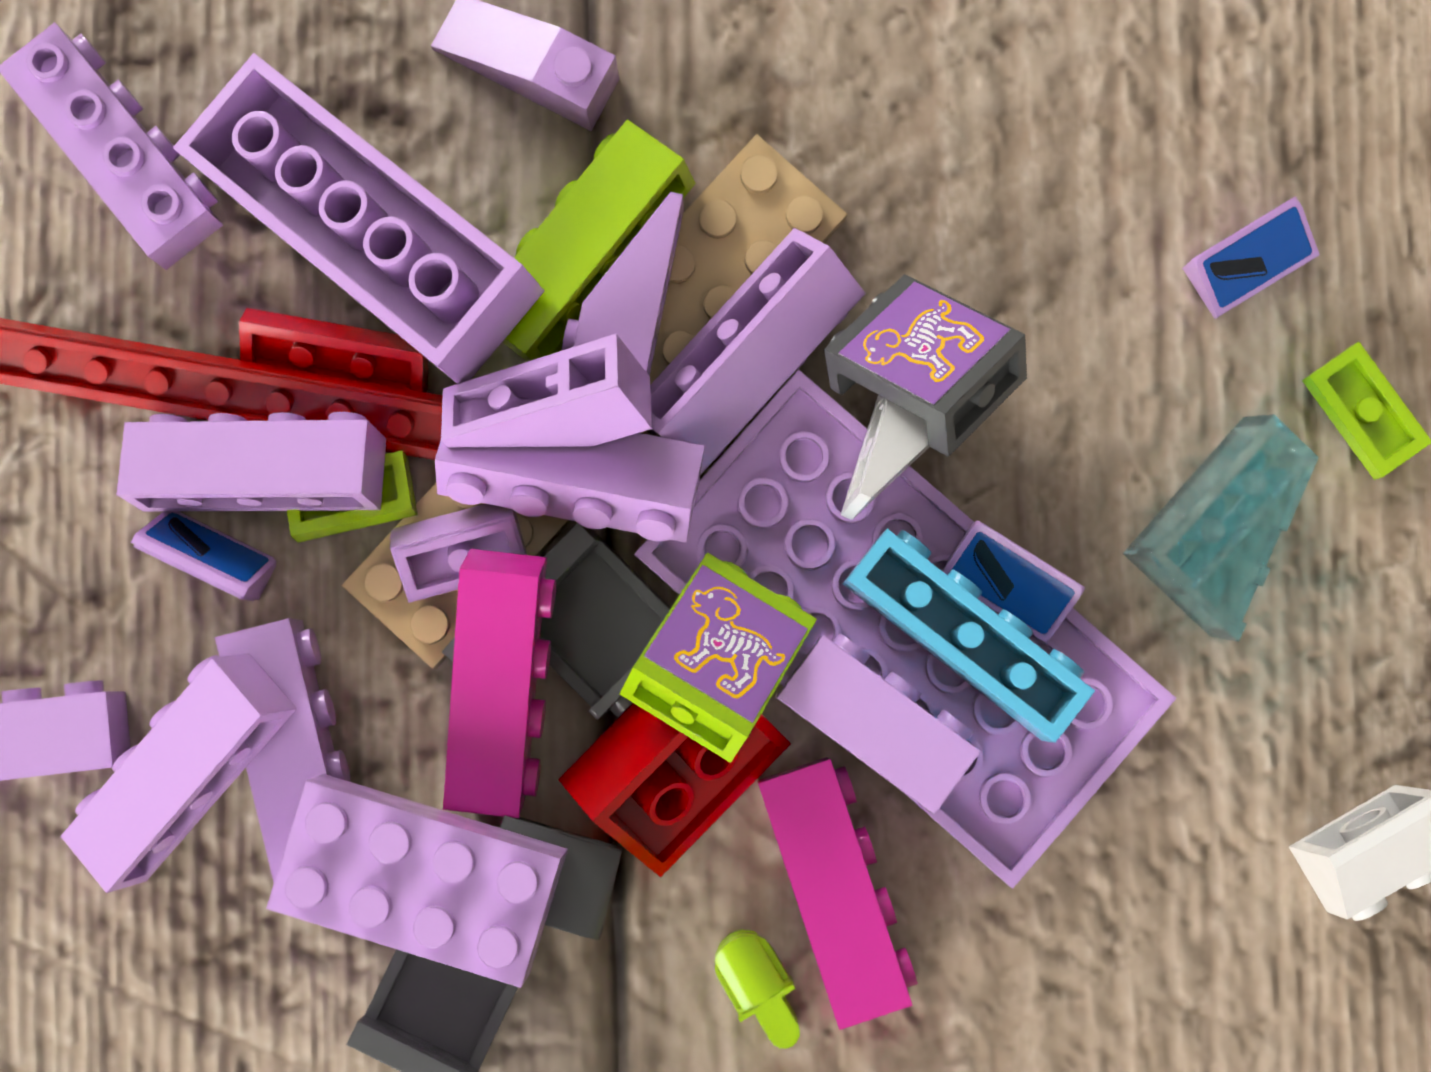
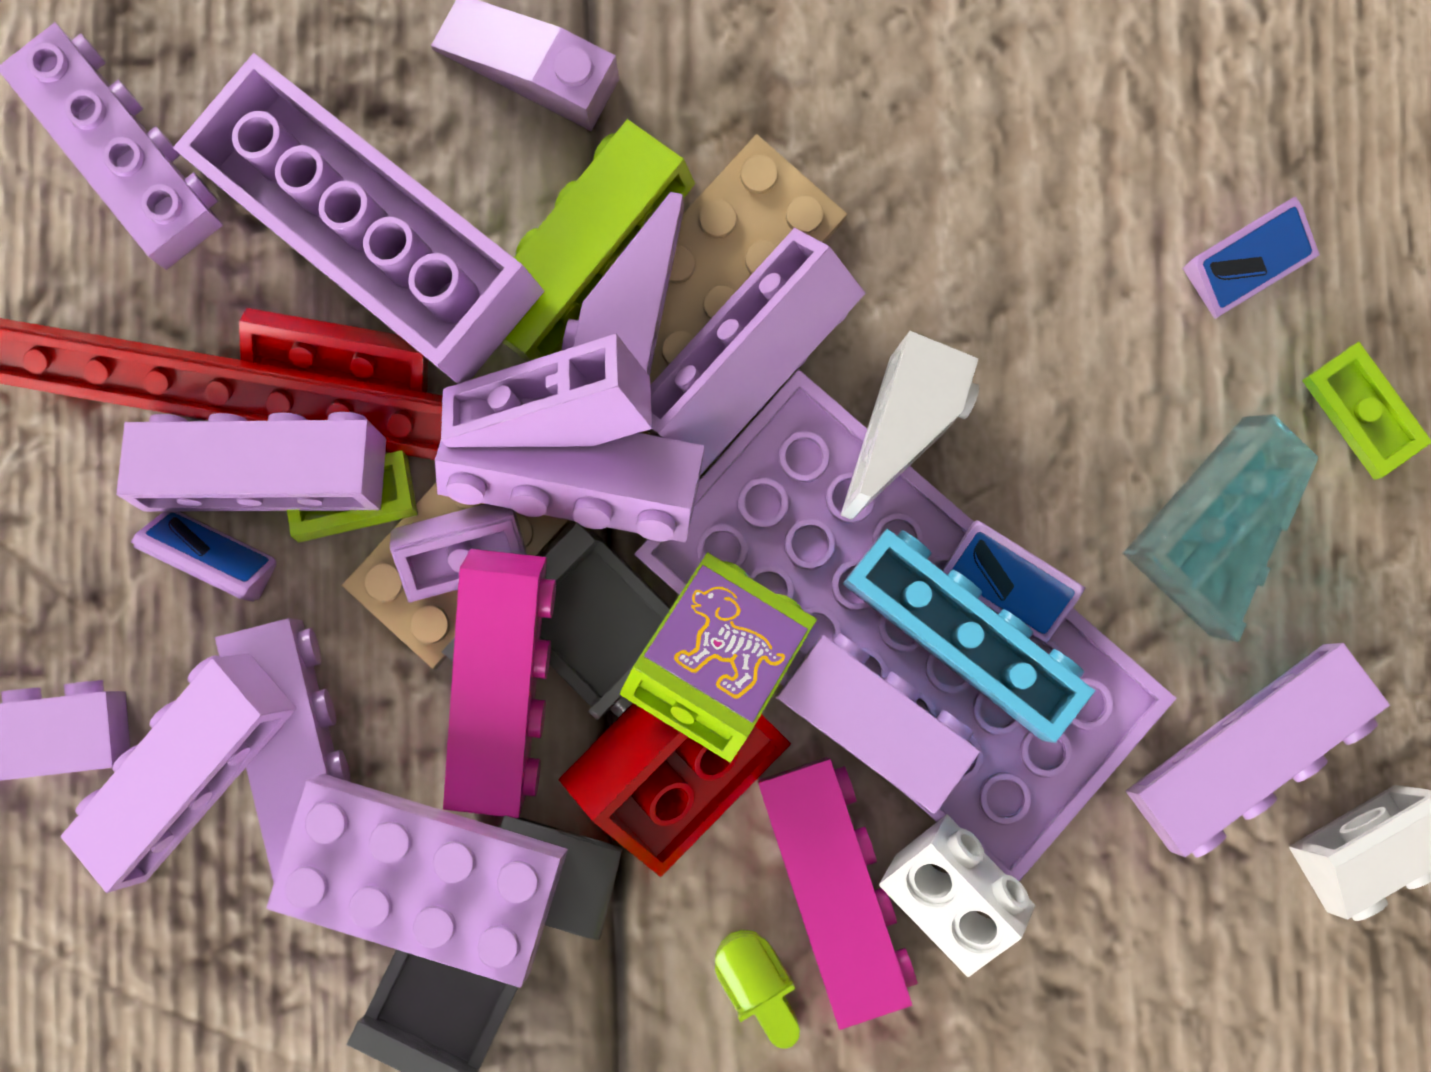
panel [824,274,1027,457] -> none
none -> white brick [879,814,1035,977]
none -> lavender brick [1126,643,1390,858]

